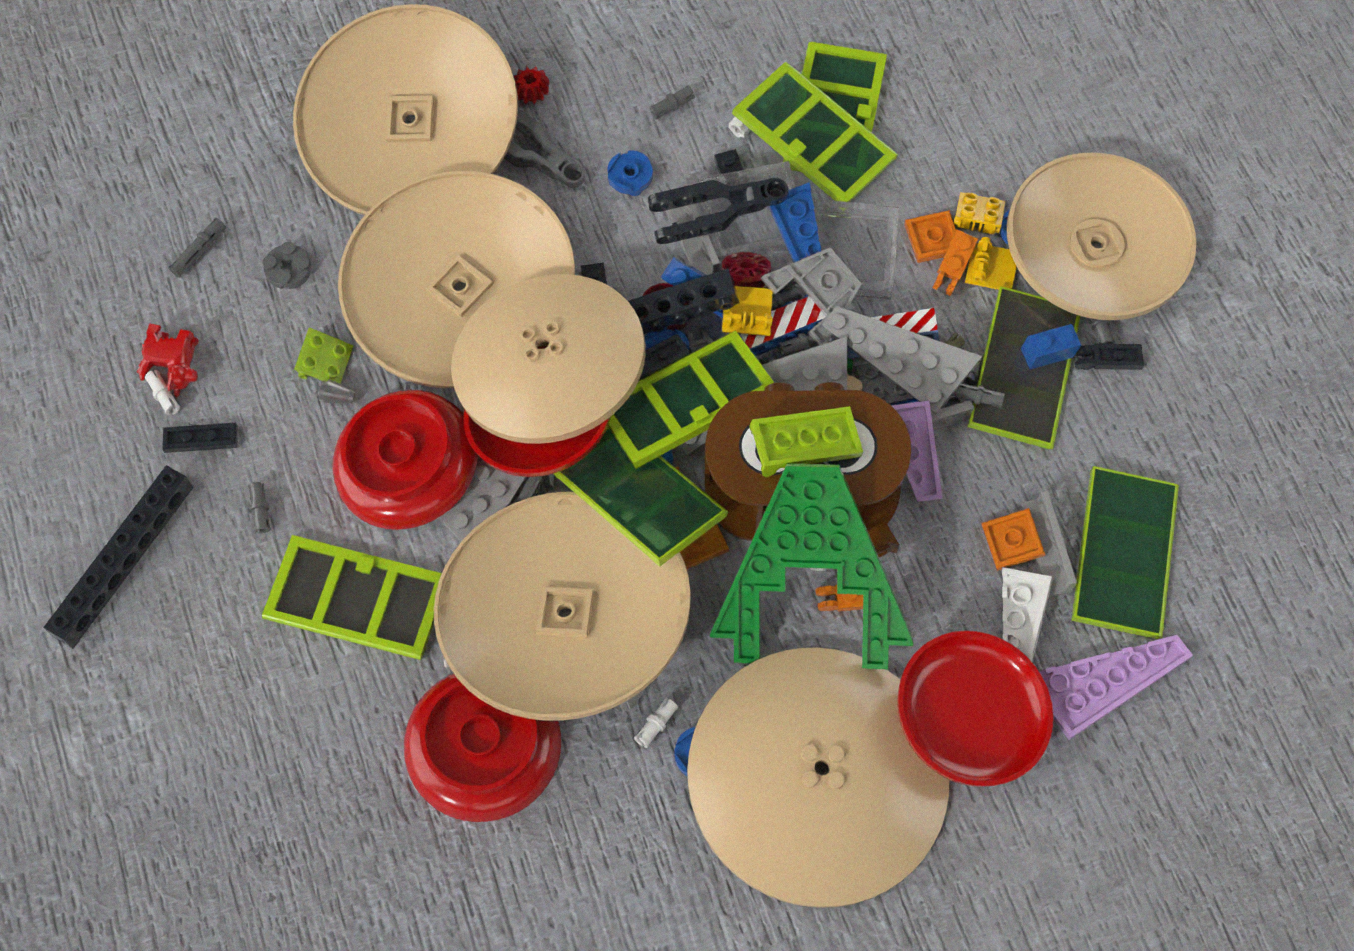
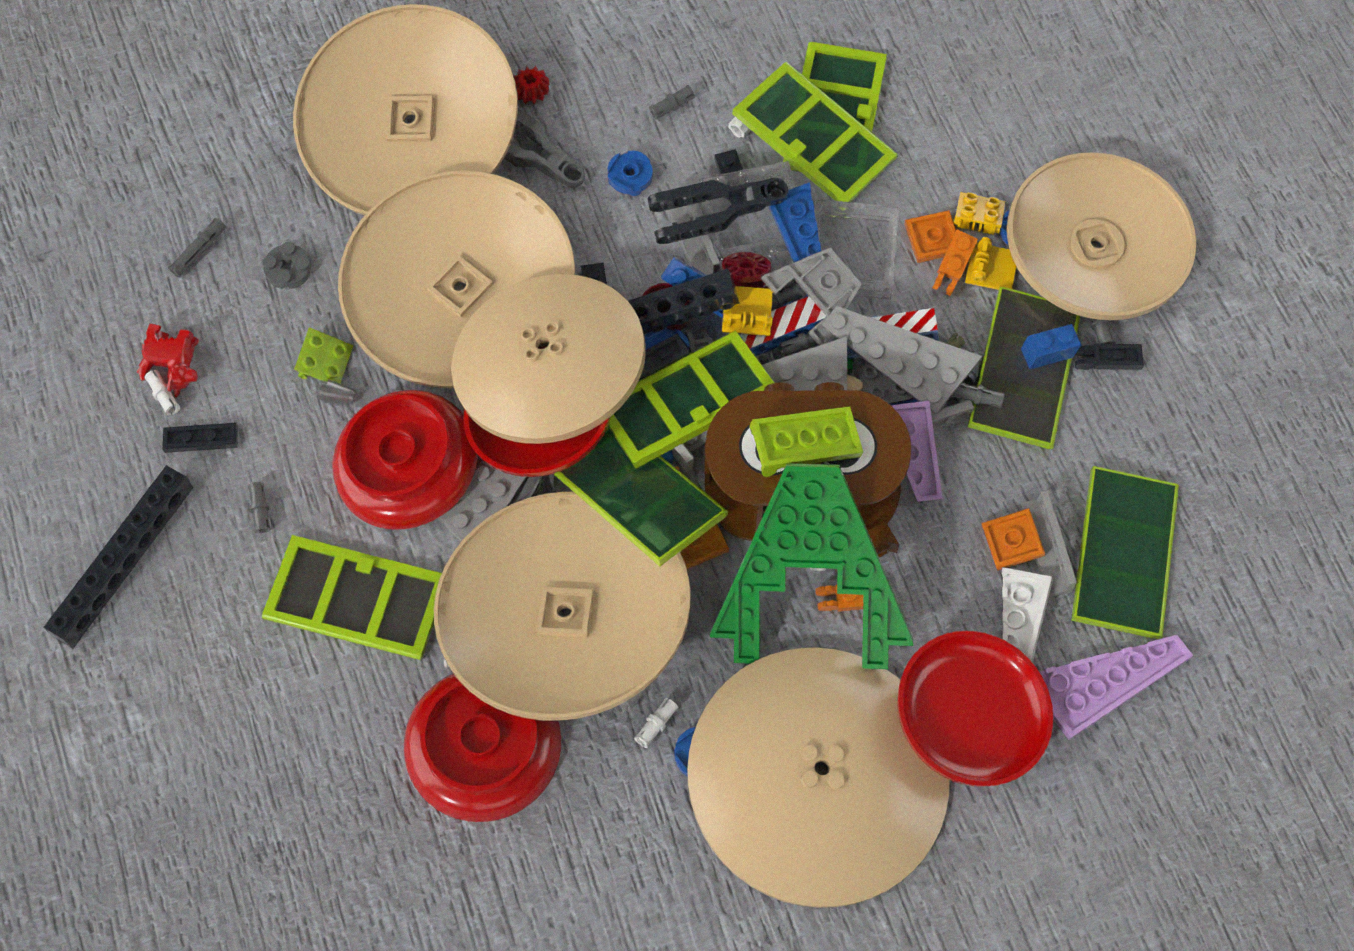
none -> white tile [661,433,694,472]

